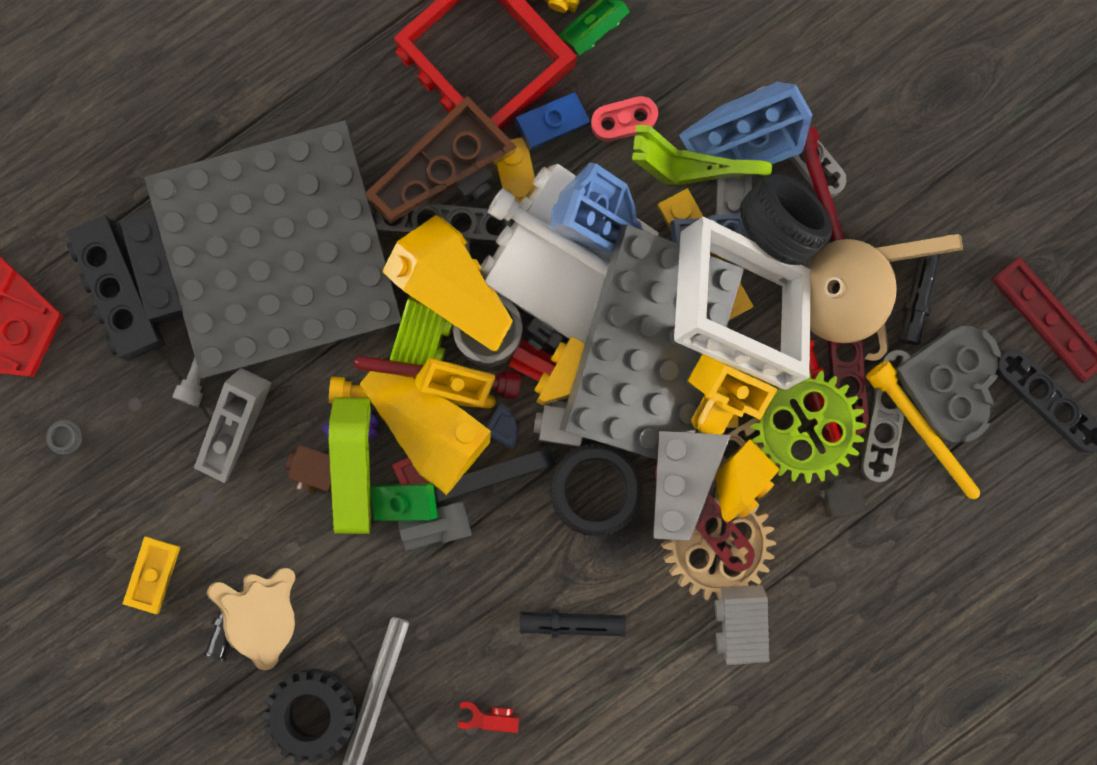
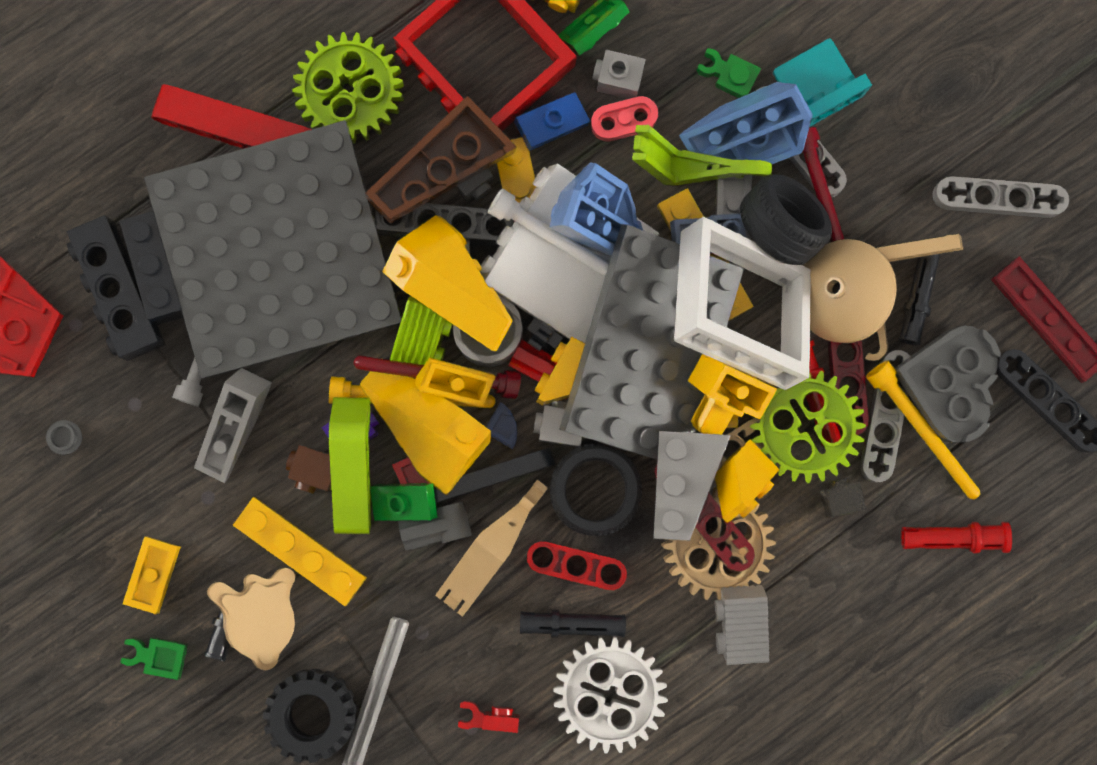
none -> green plate [120,637,188,680]
none -> red beam [151,84,312,149]
none -> yellow plate [233,497,367,606]
none -> lime gear [292,32,404,144]
none -> tan hinge [435,480,548,617]
none -> red beam [527,541,627,590]
none -> white gear [553,637,668,754]
none -> light grey brick [592,50,646,99]
none -> green plate [697,48,761,98]
none -> teal bracket [773,38,872,127]
none -> red pin [901,522,1012,553]
none -> light grey beam [932,176,1069,218]

